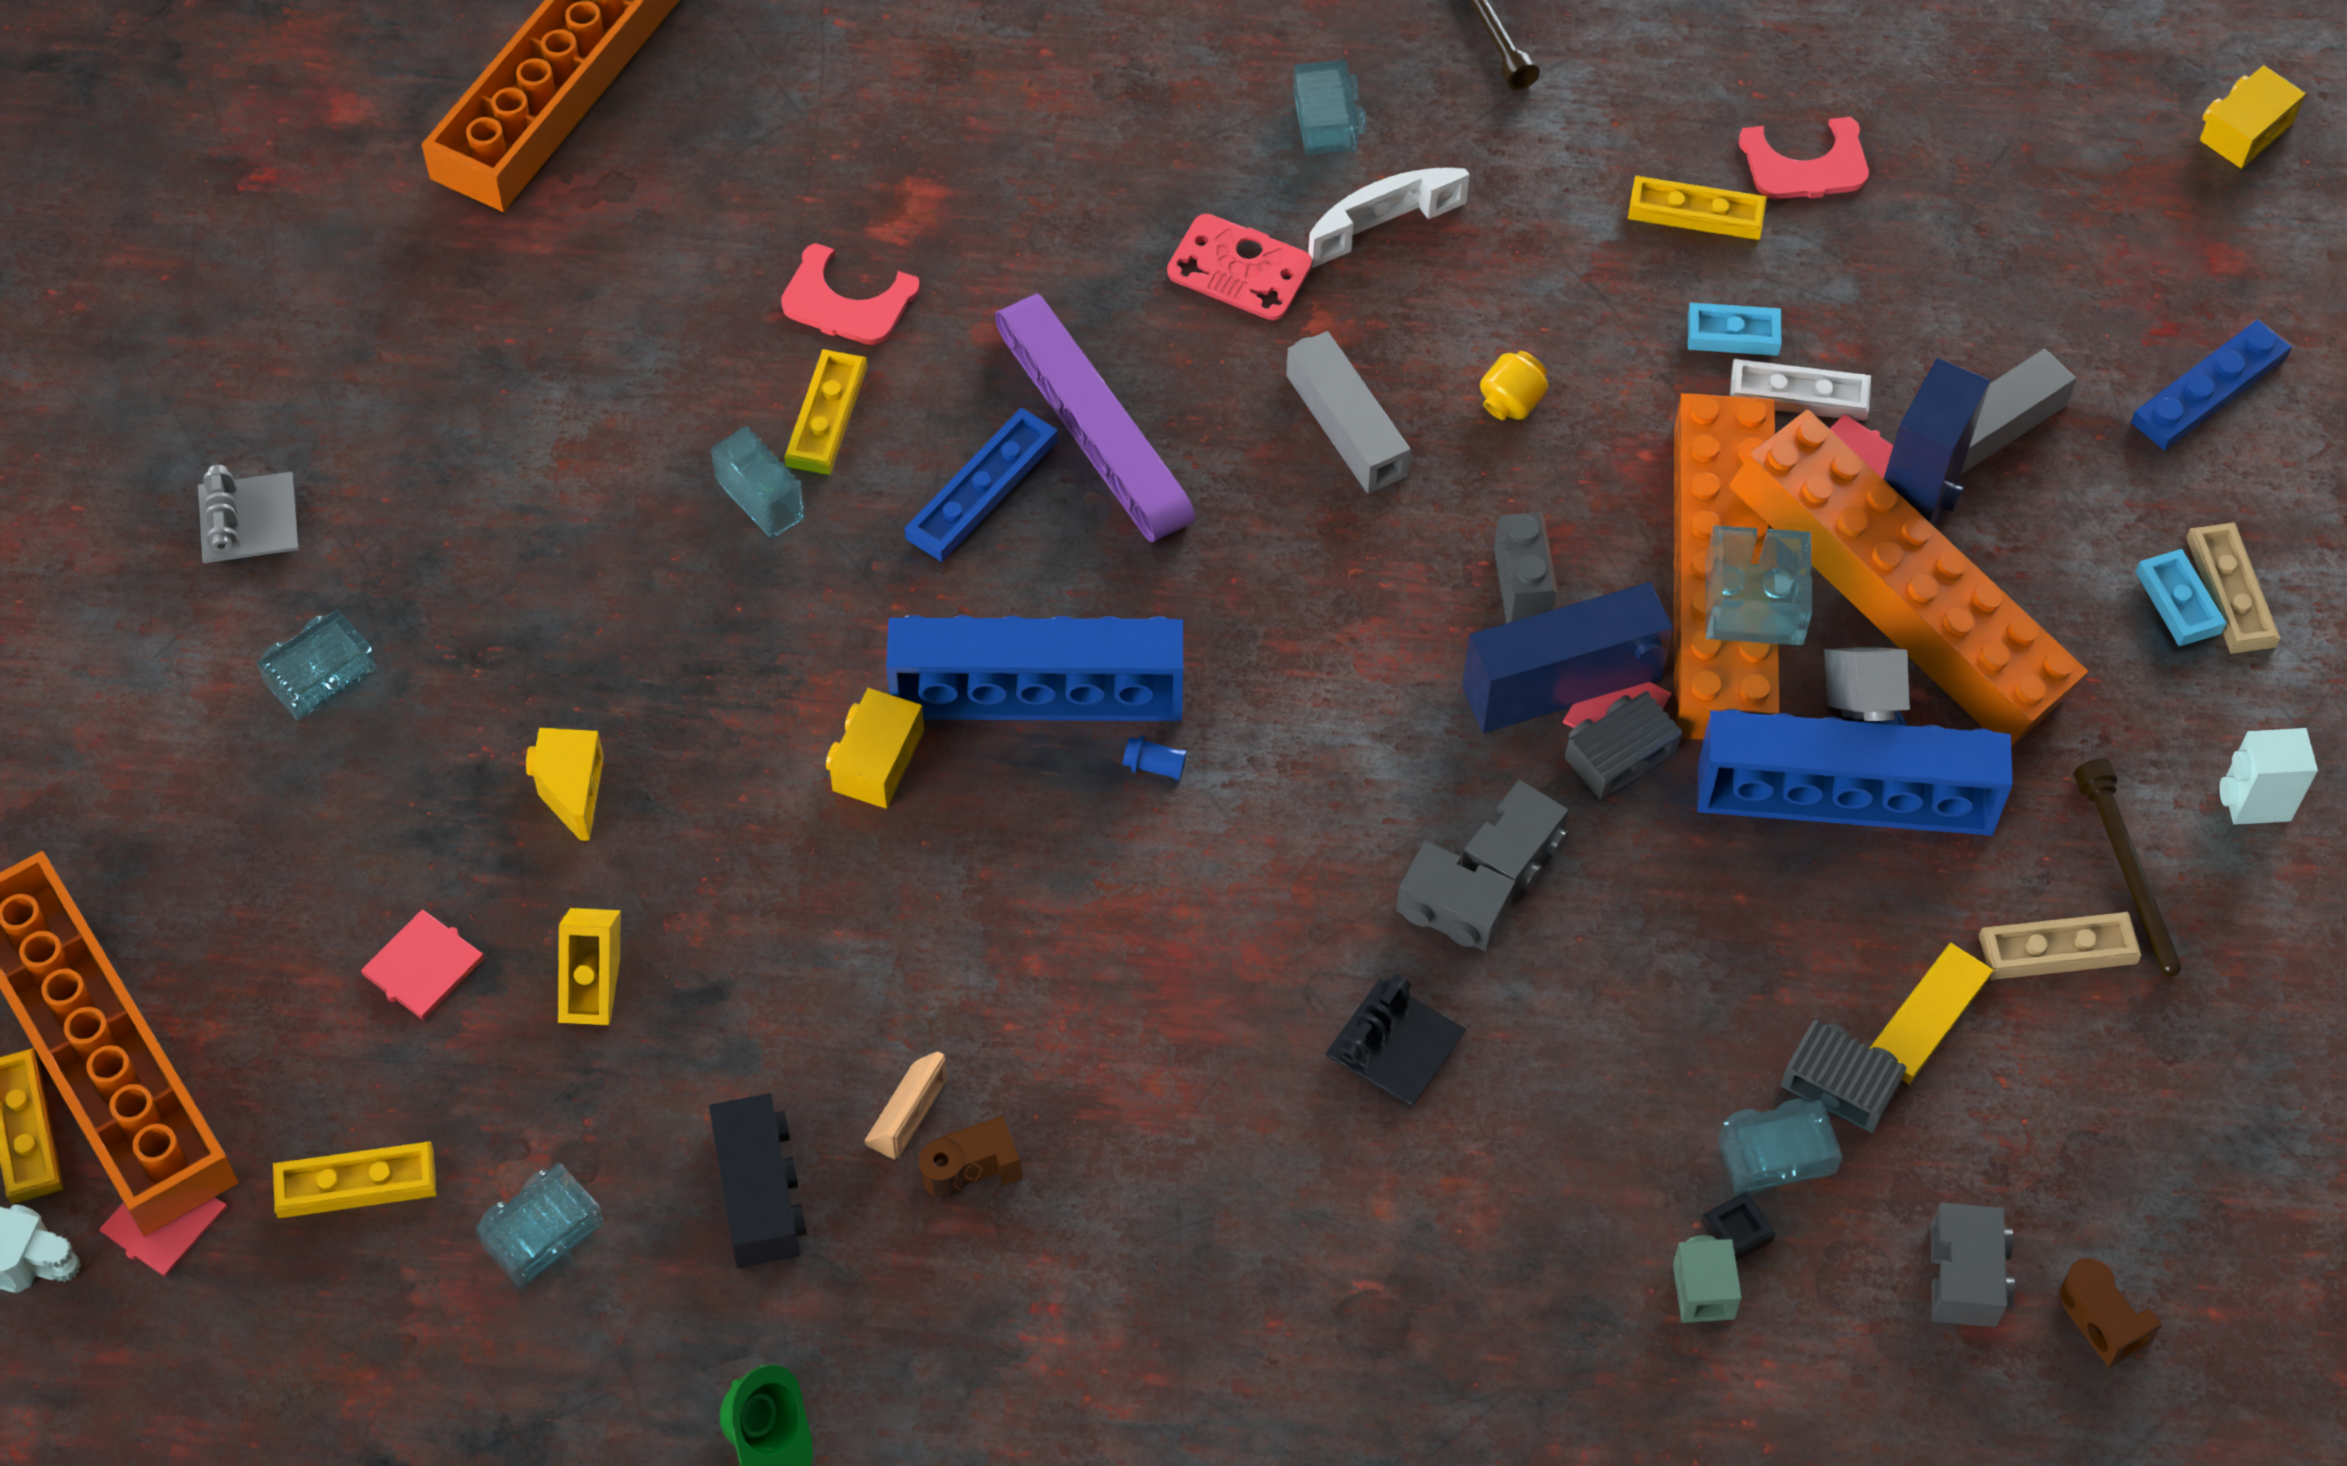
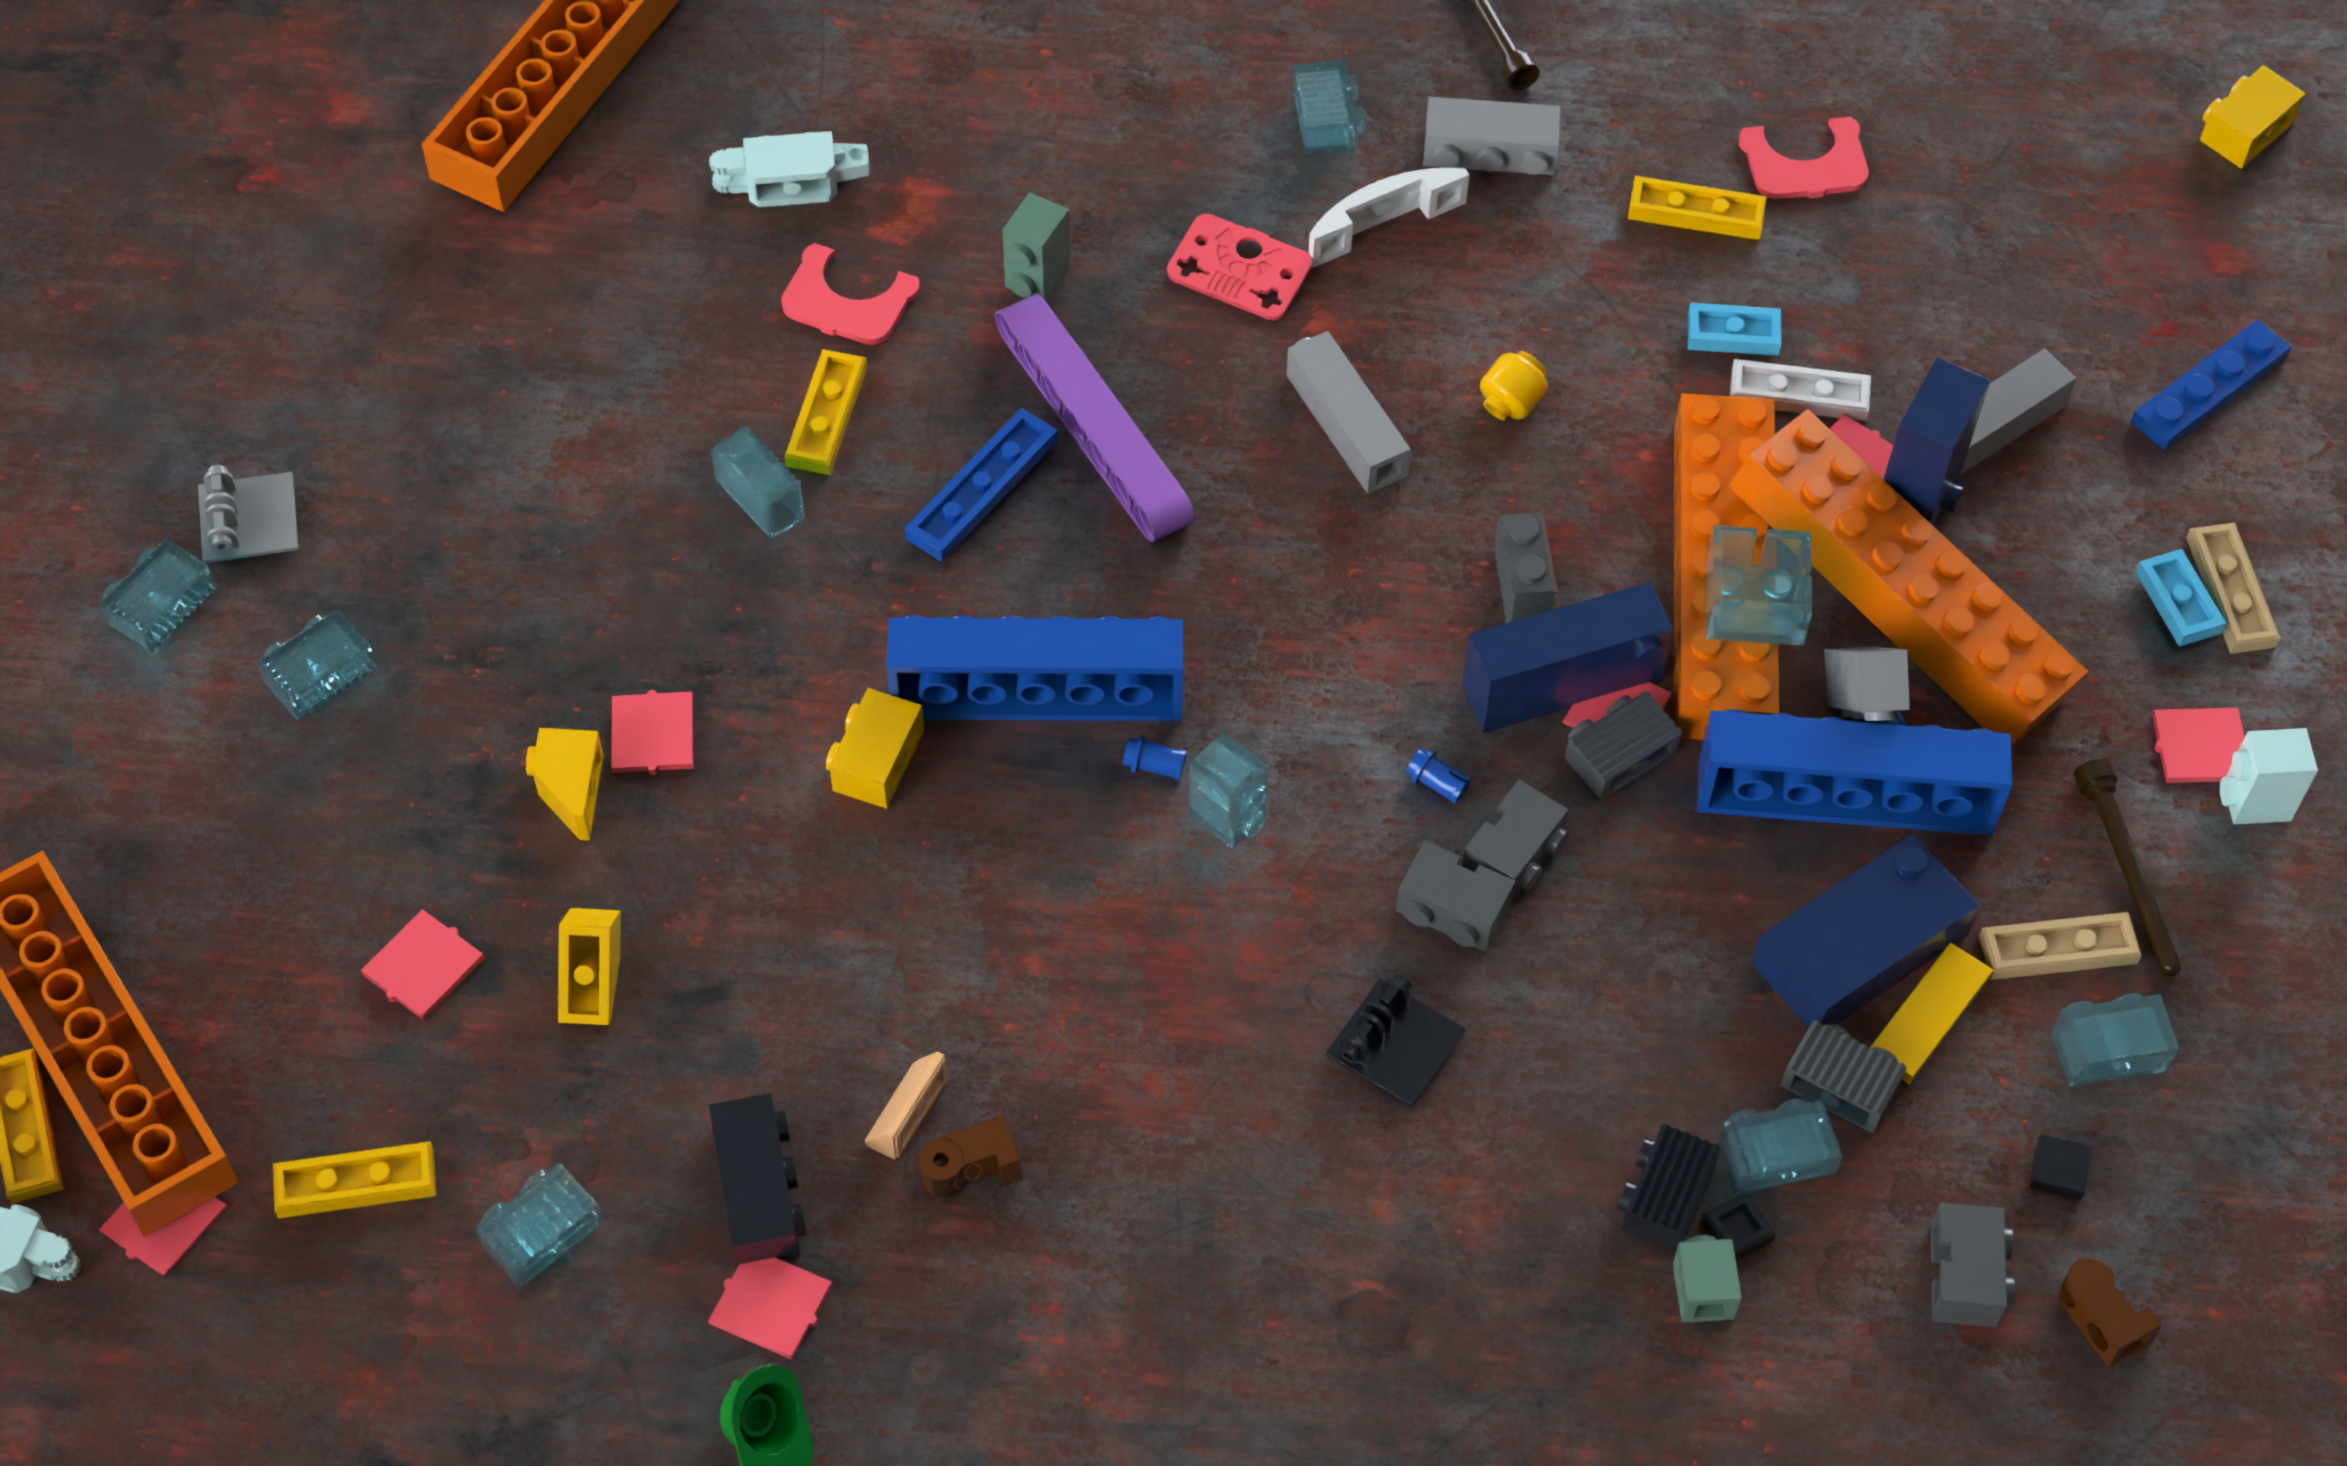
none -> clear light blue brick [99,538,216,652]
none -> coral piece [611,690,694,775]
none -> coral piece [708,1257,832,1360]
none -> light aqua hinge [709,131,870,207]
none -> sand green brick [1002,192,1070,301]
none -> clear light blue brick [1189,732,1269,848]
none -> blue pin [1406,748,1472,805]
none -> light grey brick [1423,97,1560,175]
none -> black brick [1617,1124,1721,1251]
none -> dark blue brick [1751,834,1980,1028]
none -> black tile [2029,1134,2092,1200]
none -> clear light blue brick [2051,993,2179,1087]
none -> coral piece [2152,708,2245,783]

